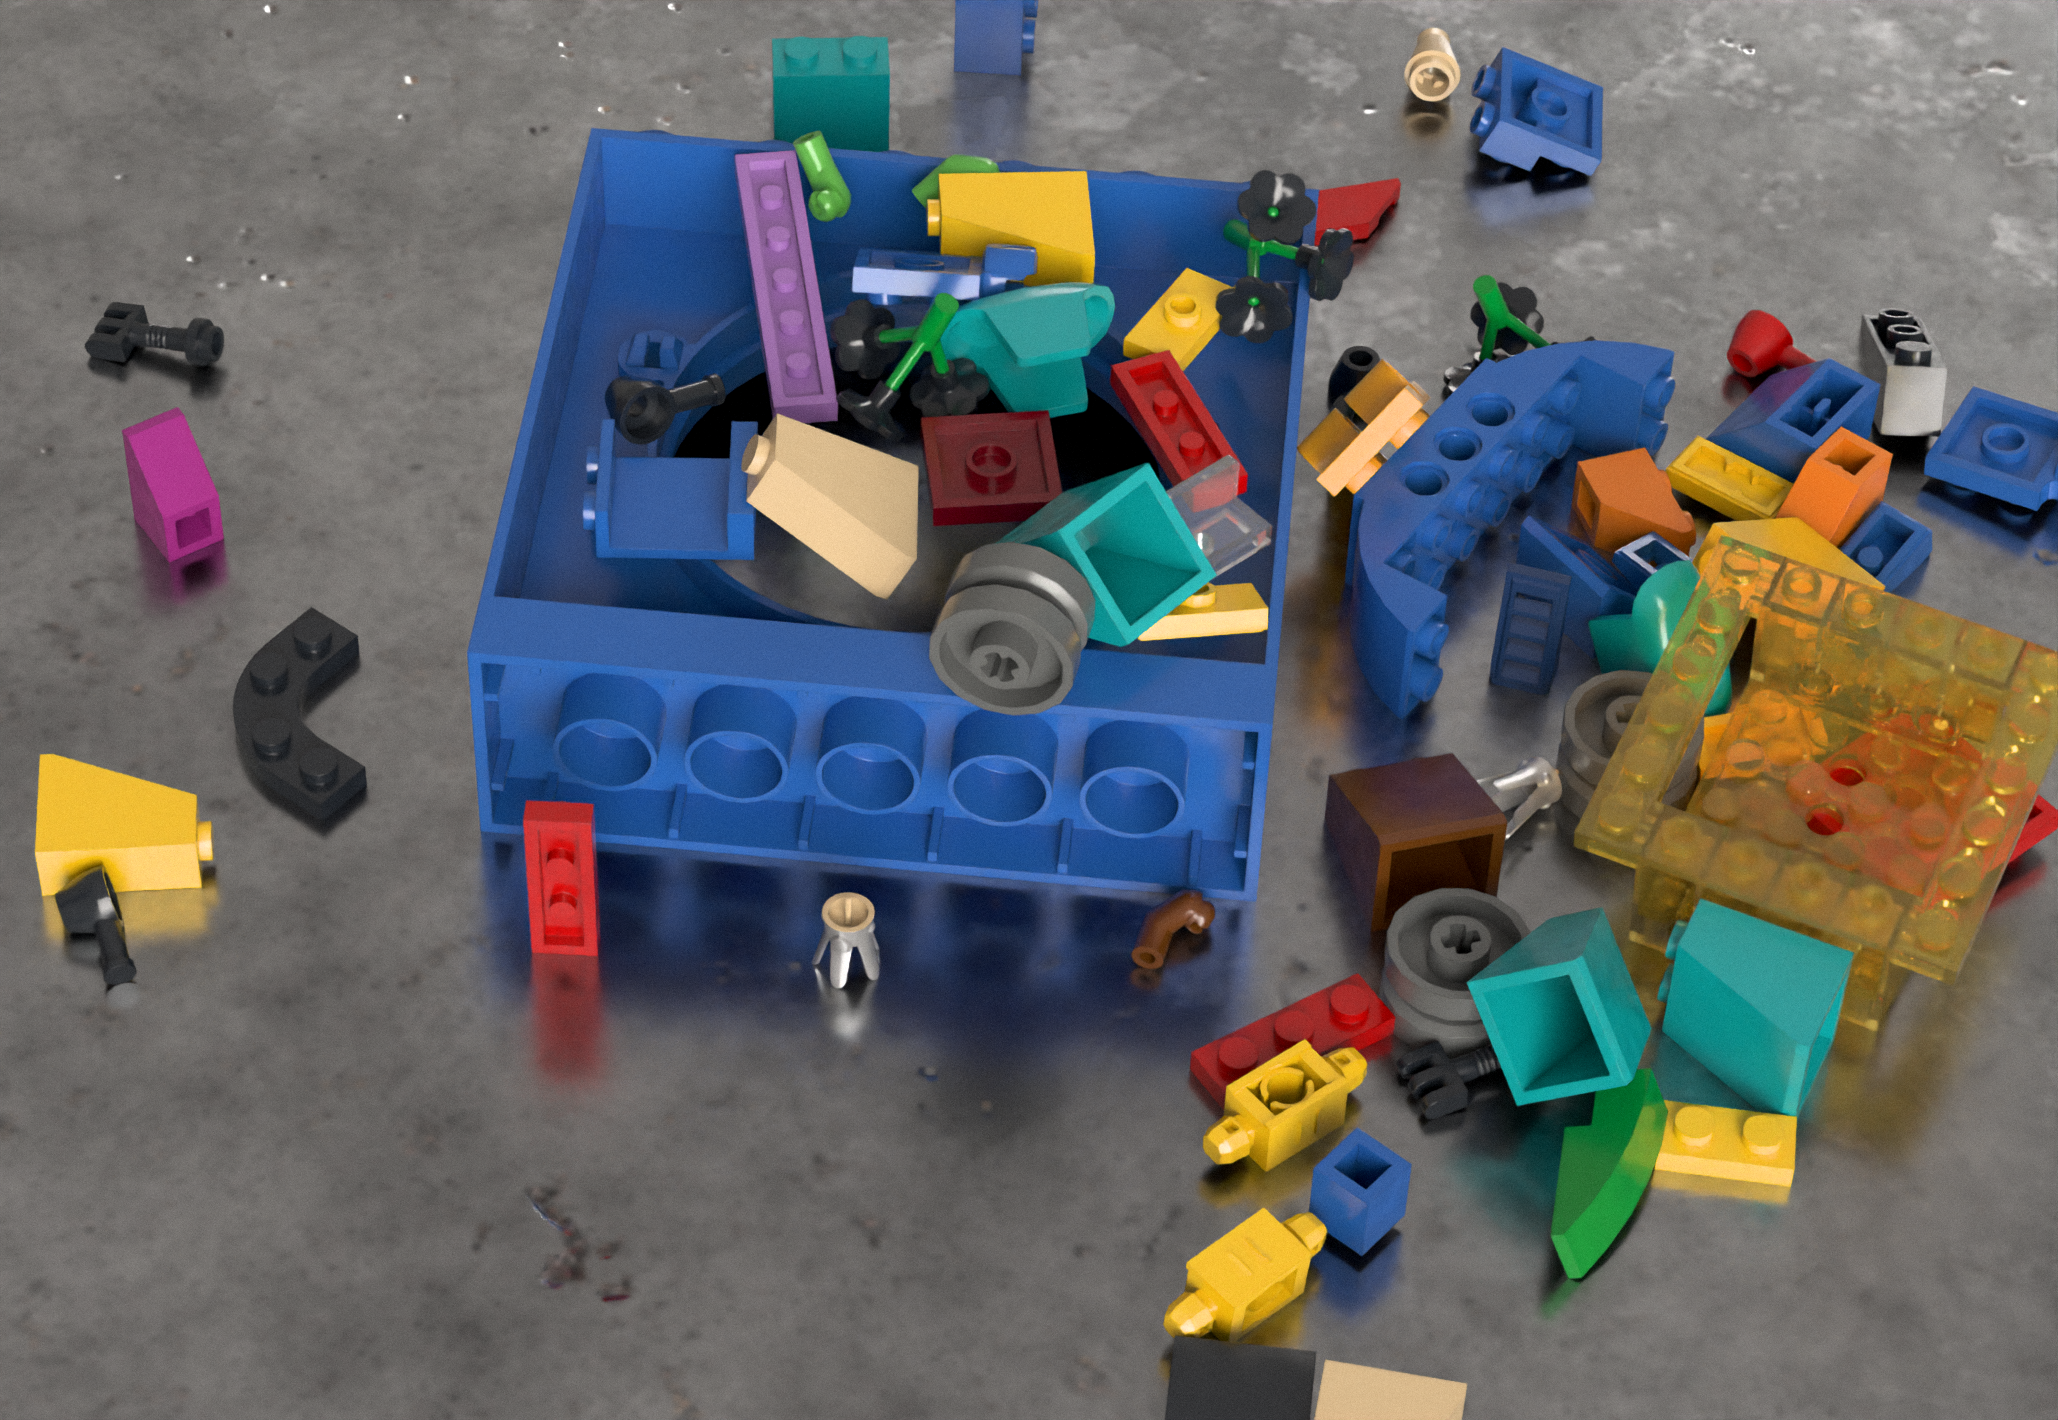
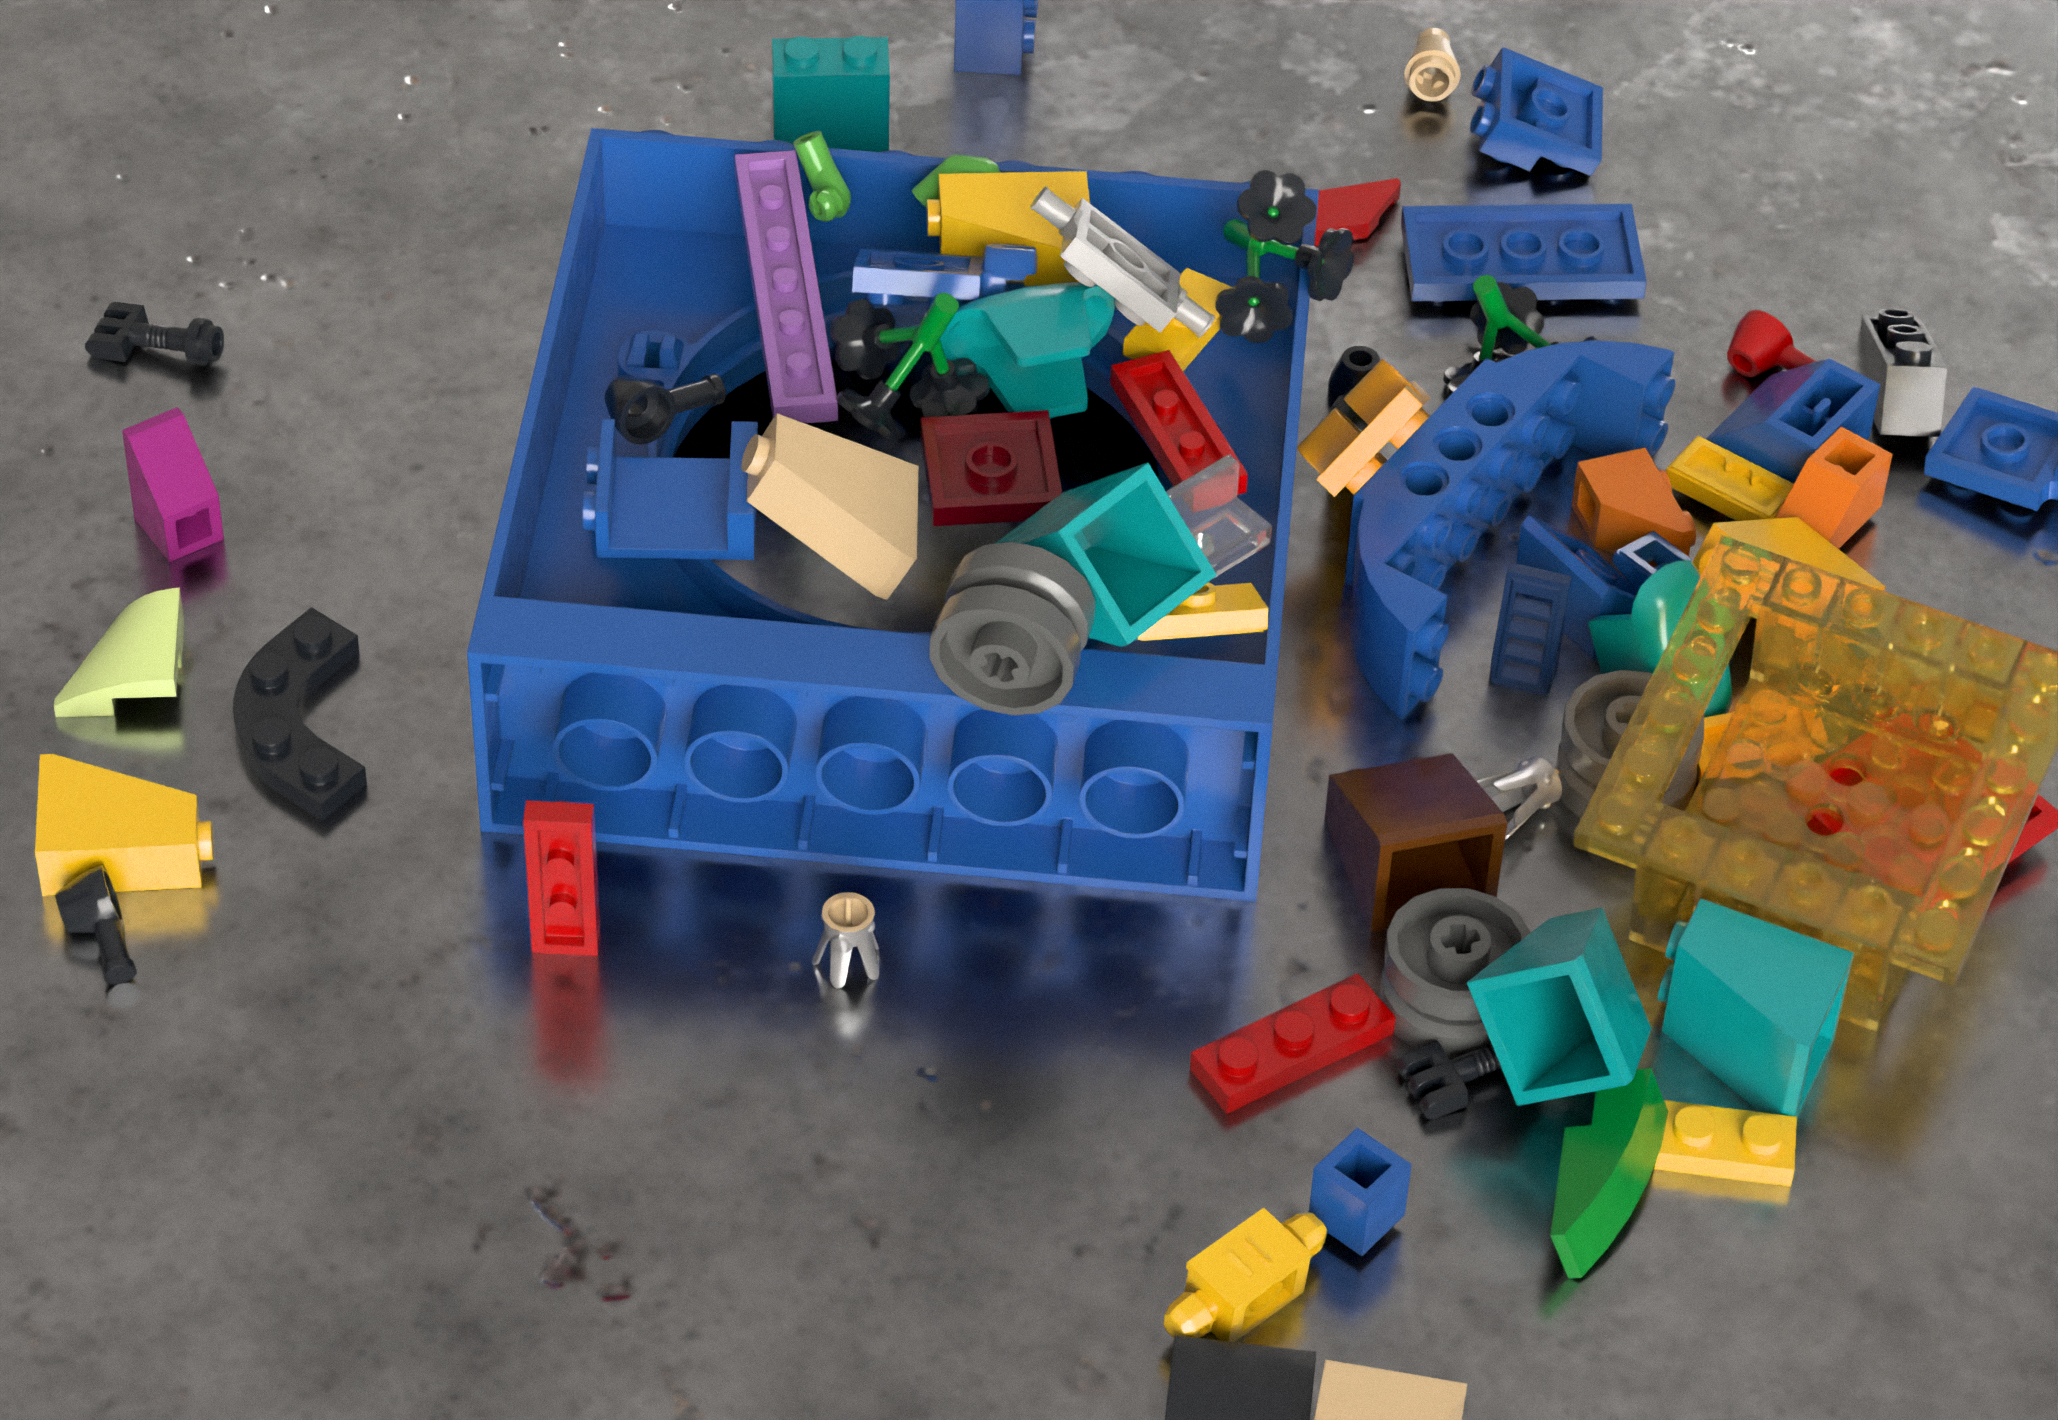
reddish brown arm [1132,889,1216,969] -> none
yellow piece [1203,1039,1368,1172] -> none
blue slope [1840,501,1933,609] -> none
none -> yellowish green slope [54,587,184,717]
none -> light grey plate [1030,186,1215,338]
none -> blue plate [1401,203,1647,302]

